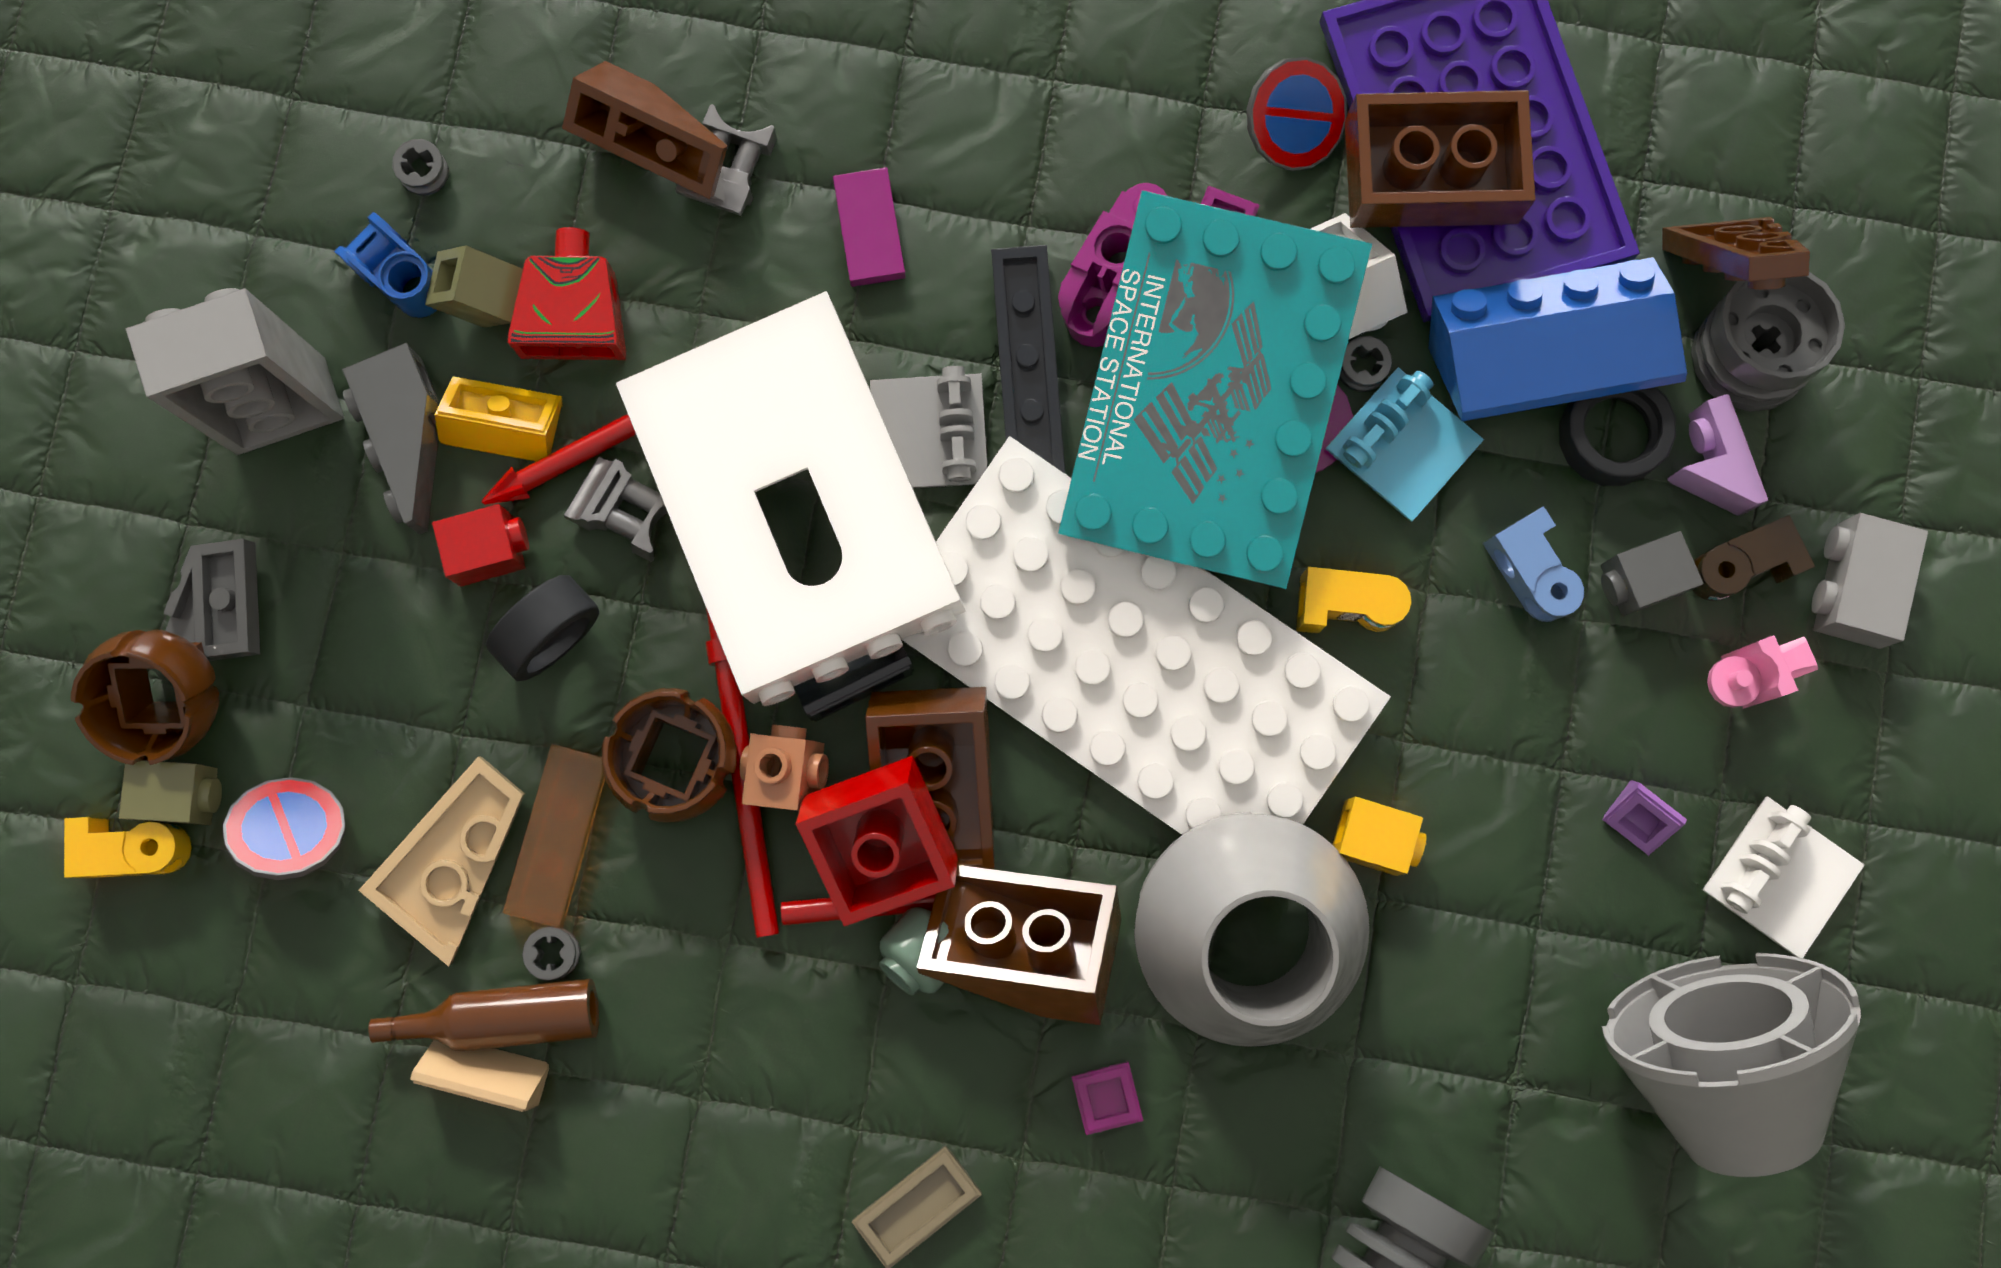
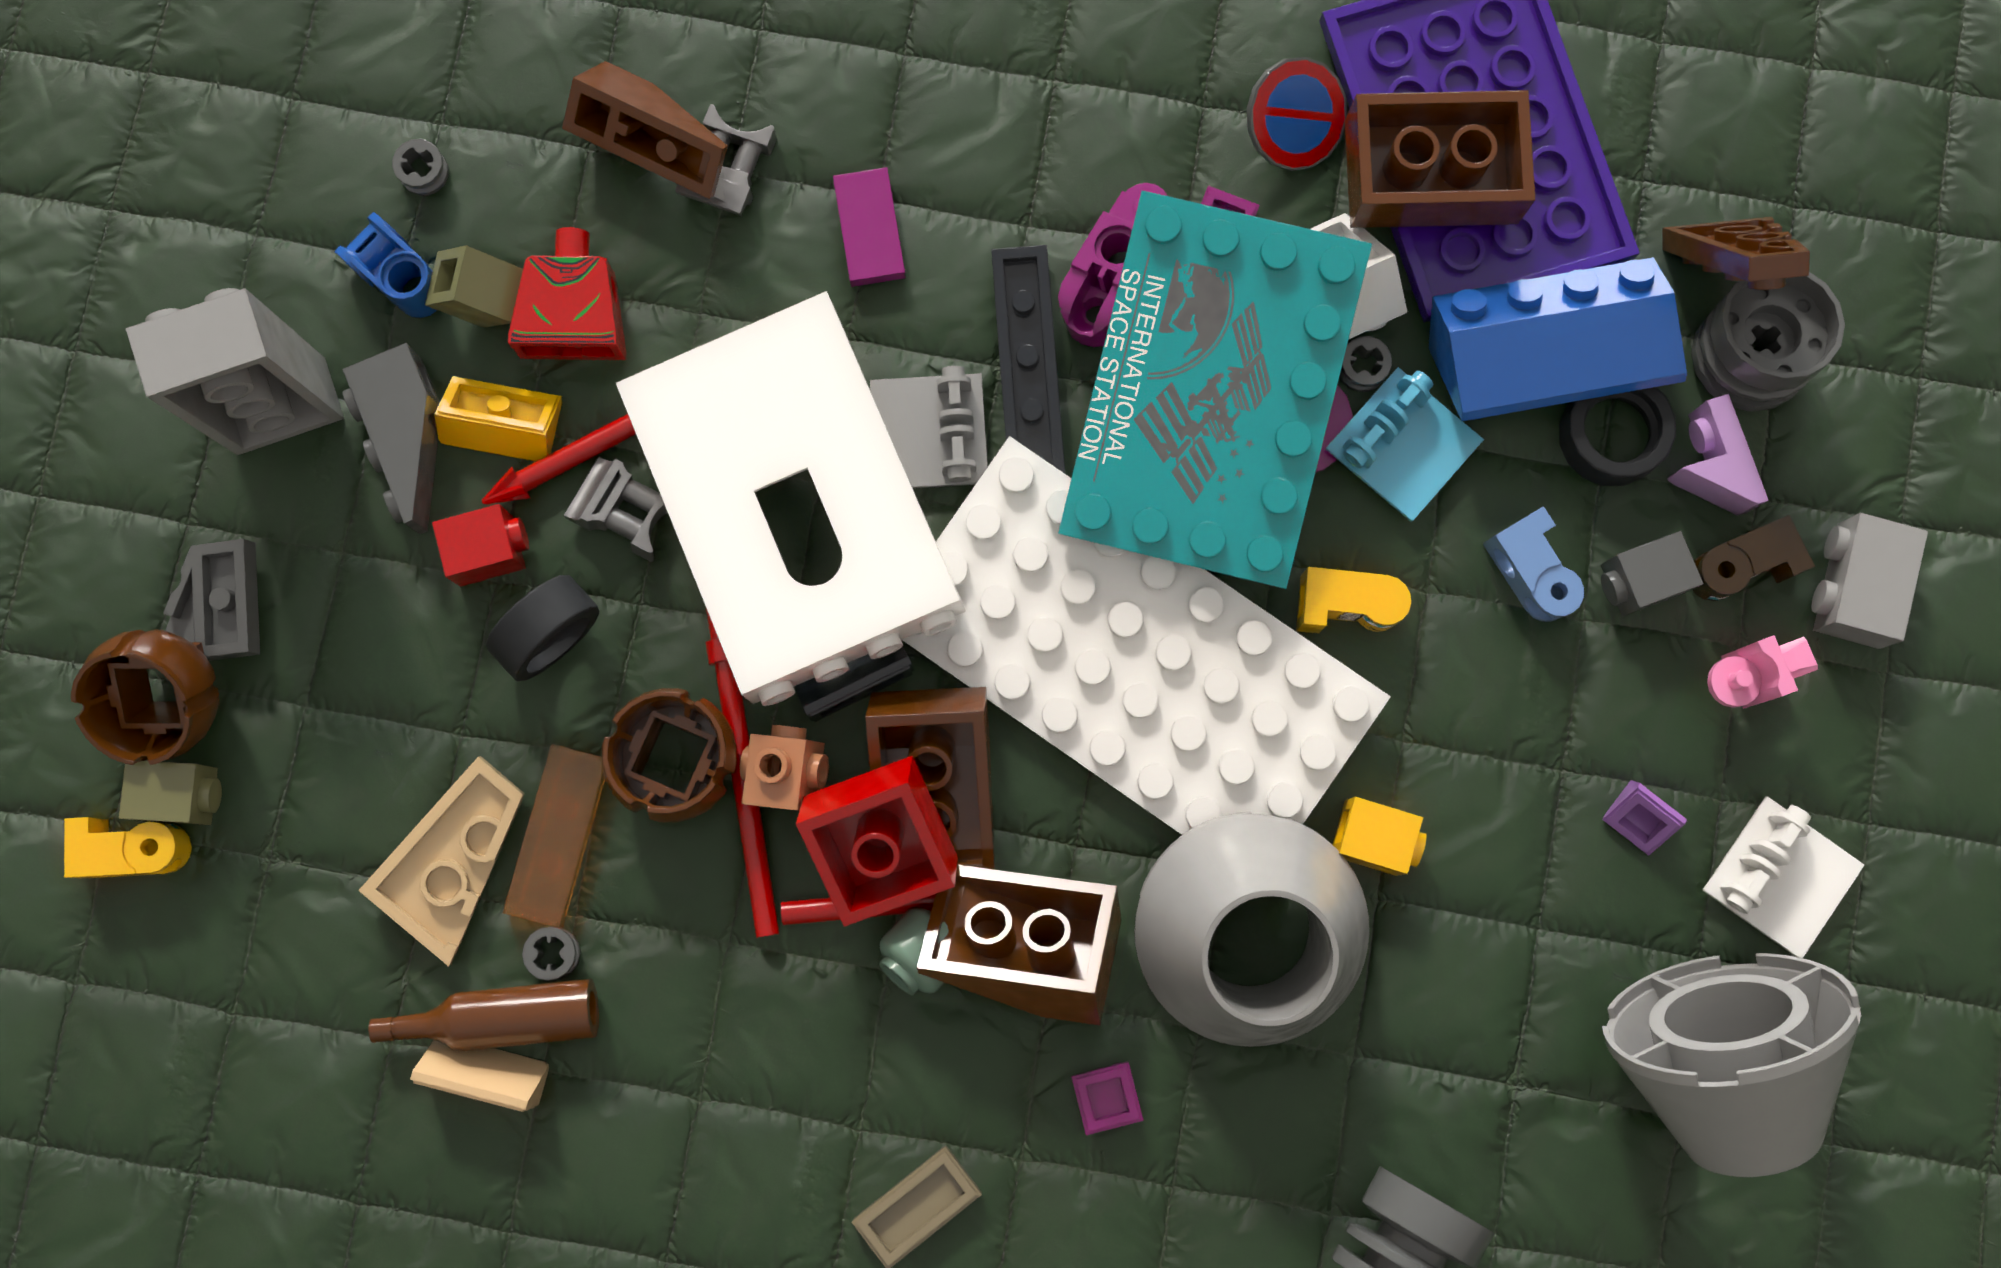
piece [223,777,346,880] -> none

